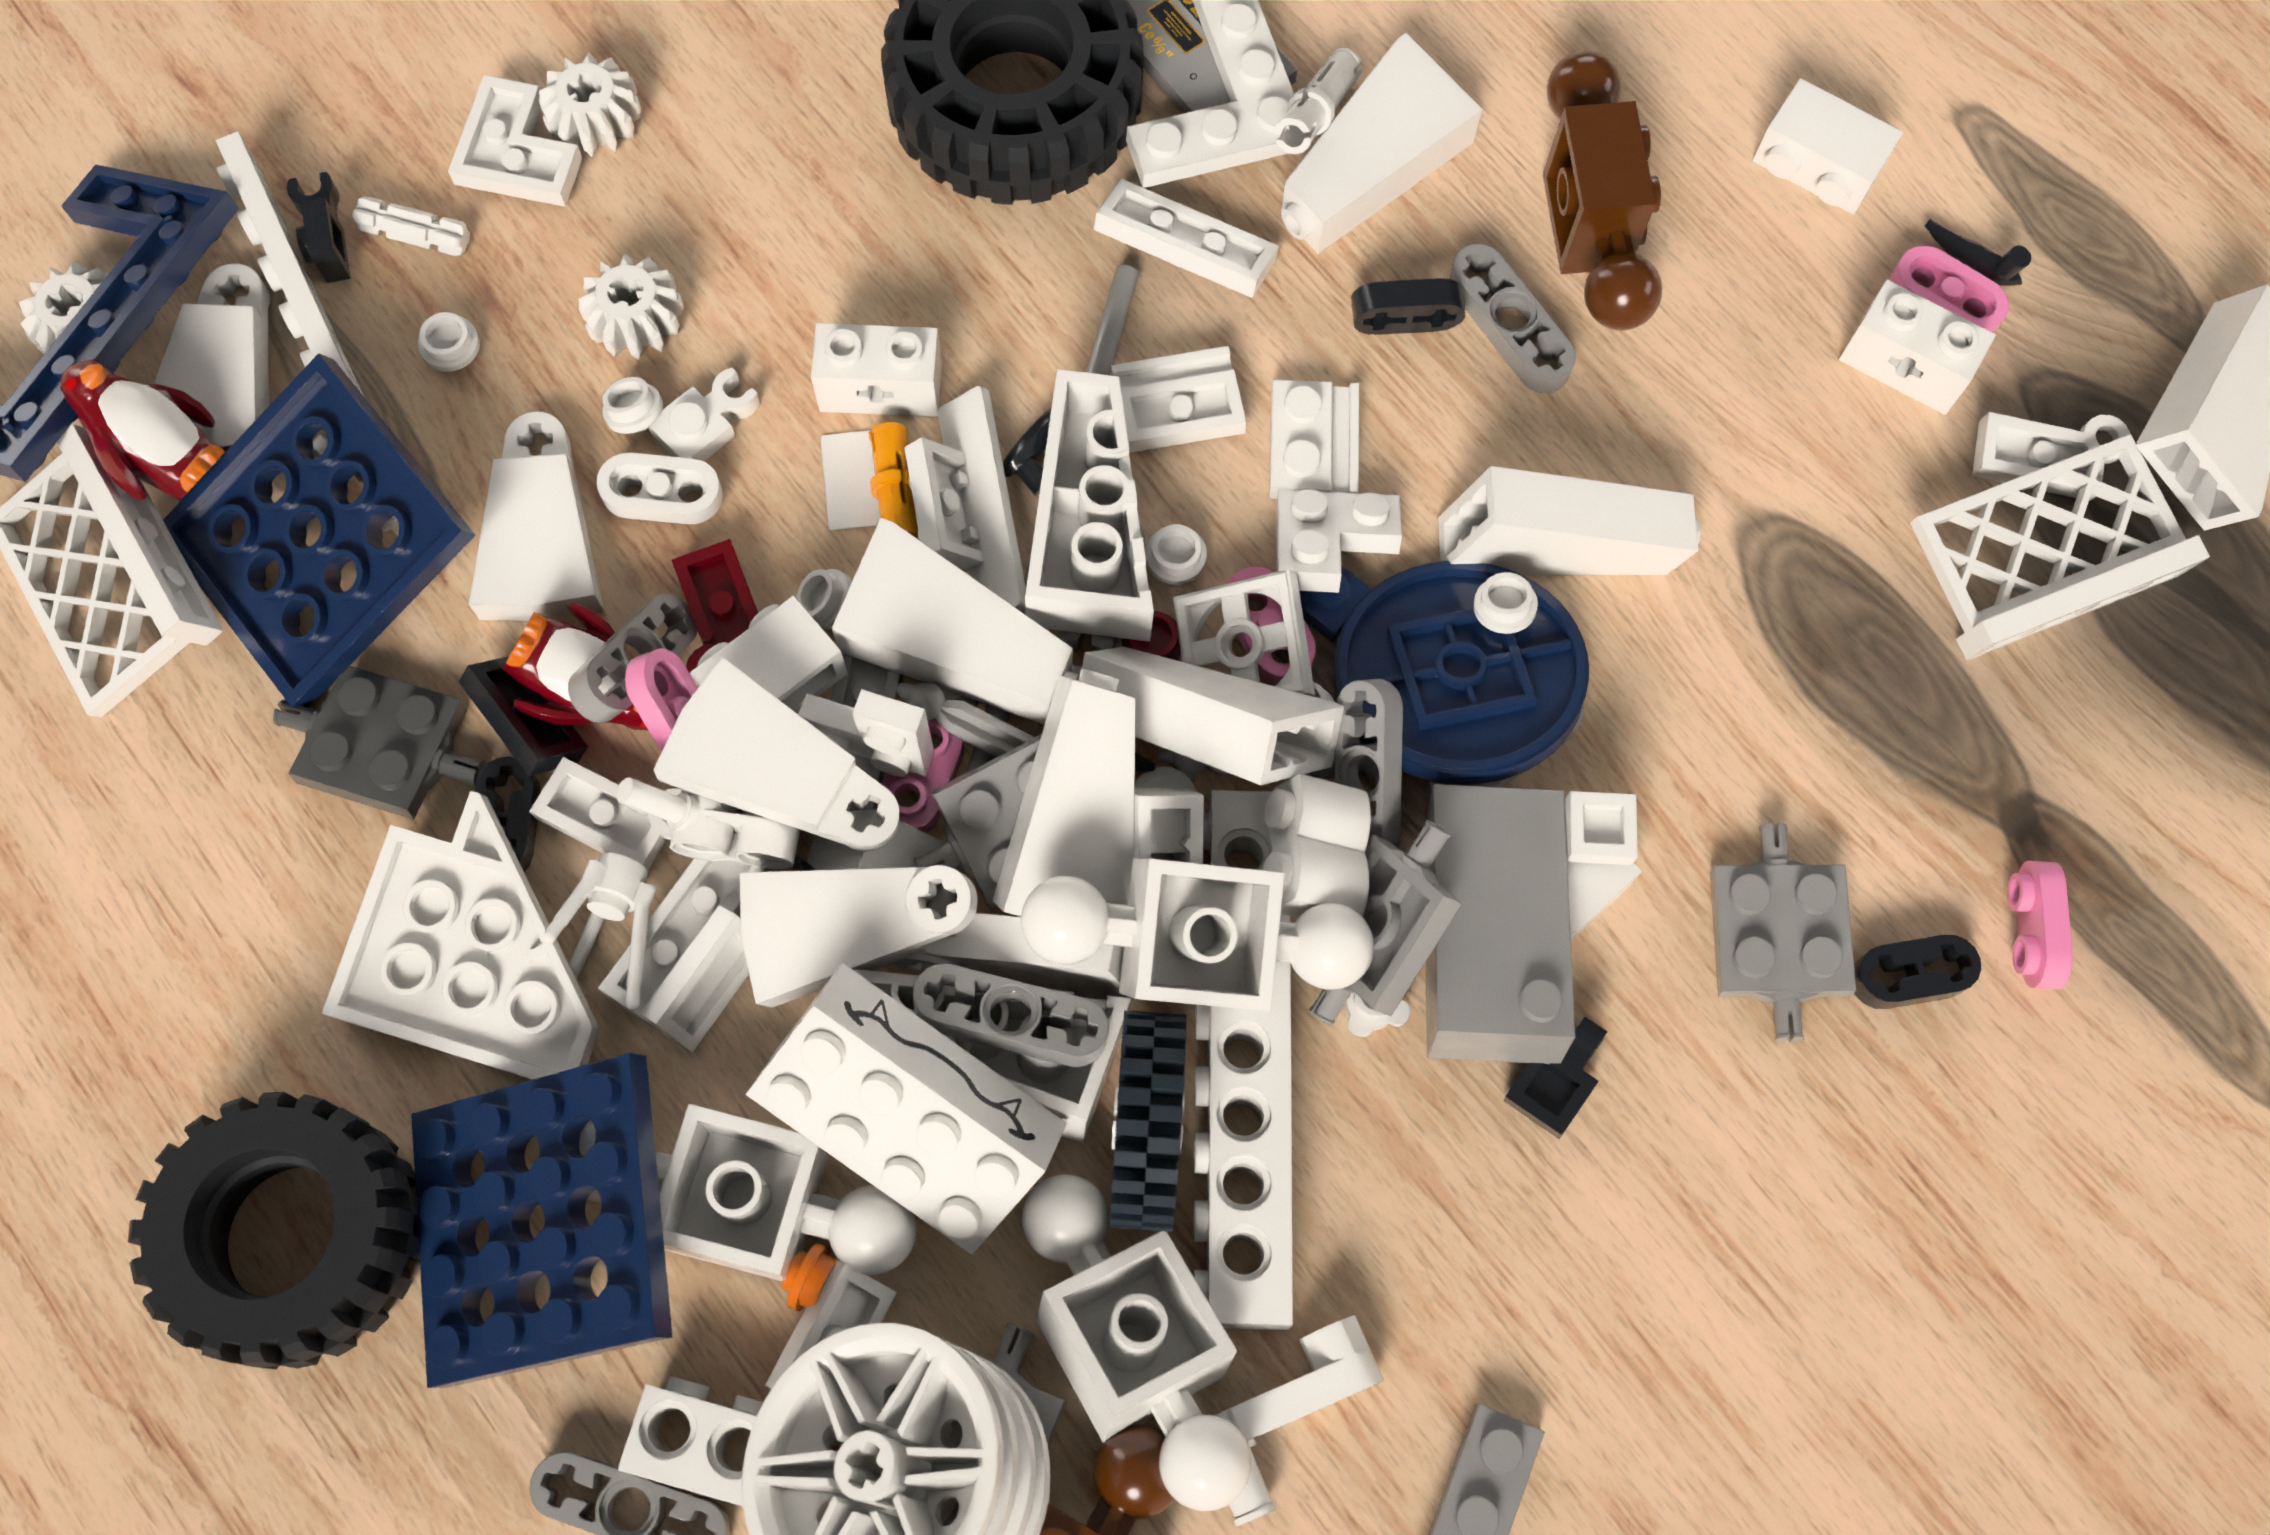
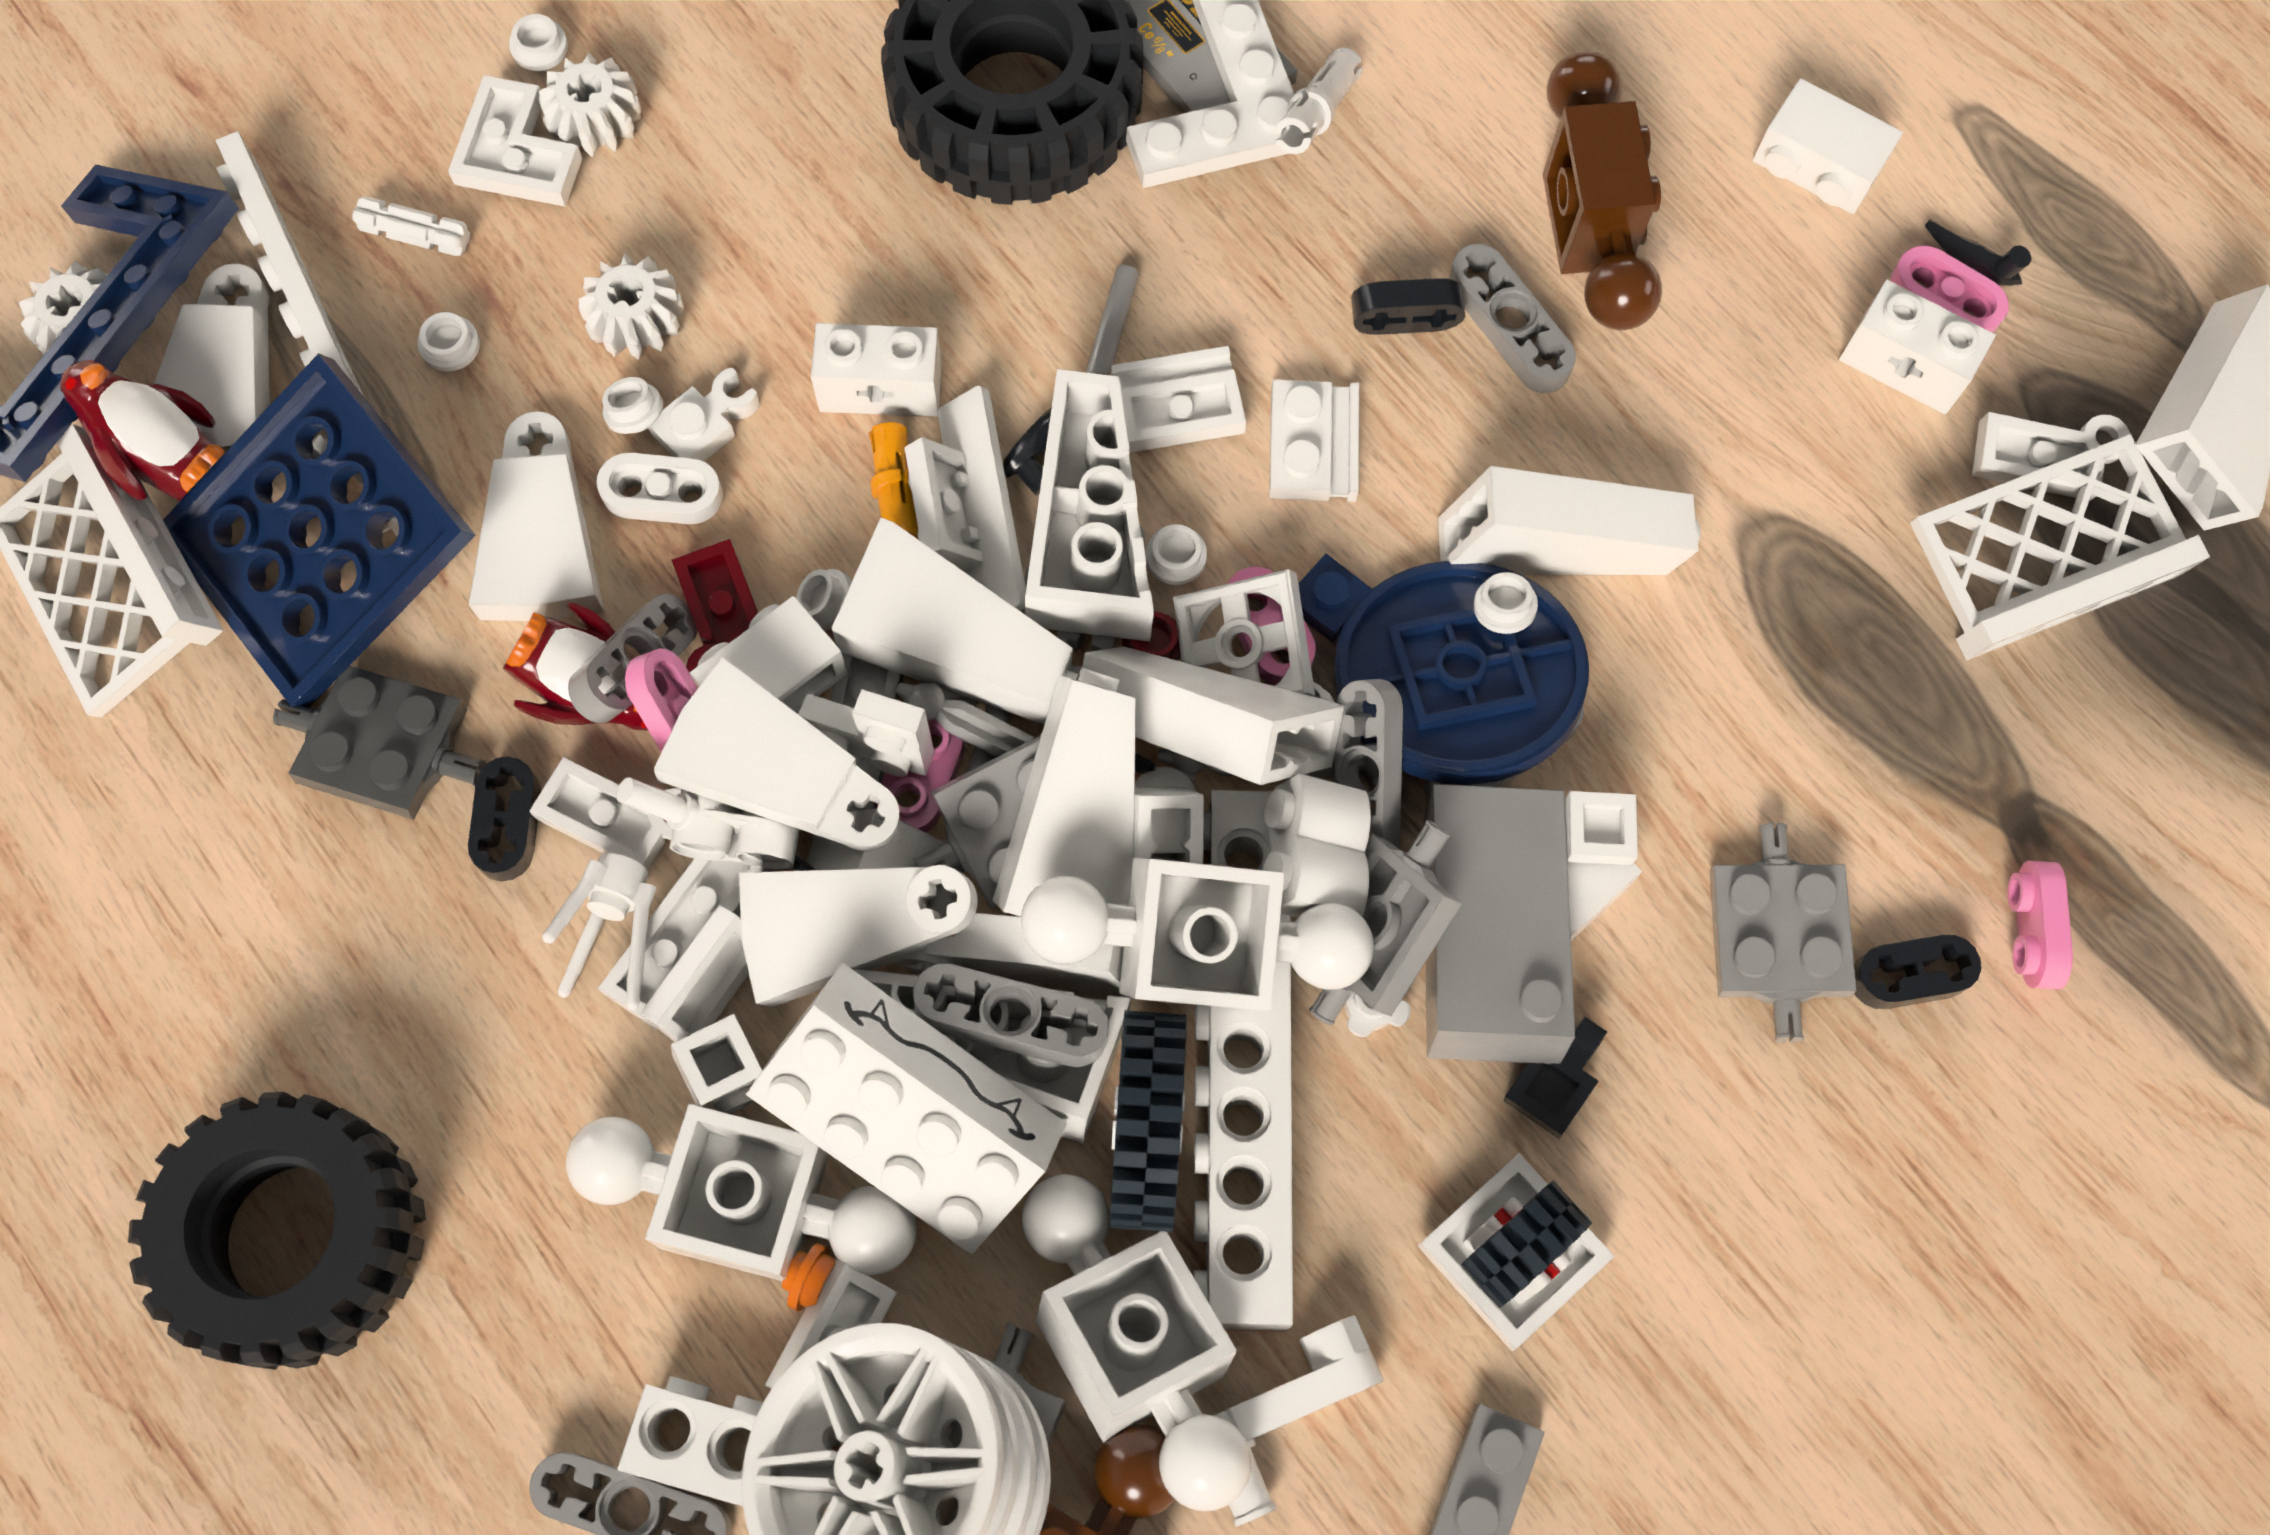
black plate [287,172,351,283] -> none
white wing [321,790,600,1079] -> none
dark blue piece [411,1053,673,1388] -> none
black plate [459,656,588,776] -> none
white sticker [820,430,880,530] -> none
white plate [1094,179,1279,298] -> none
white plate [1276,489,1402,593] -> none
white slope [1281,33,1482,254] -> none
none -> white plate [509,14,568,71]
none -> white brick [671,1014,762,1114]
none -> white plate [1418,1153,1615,1351]

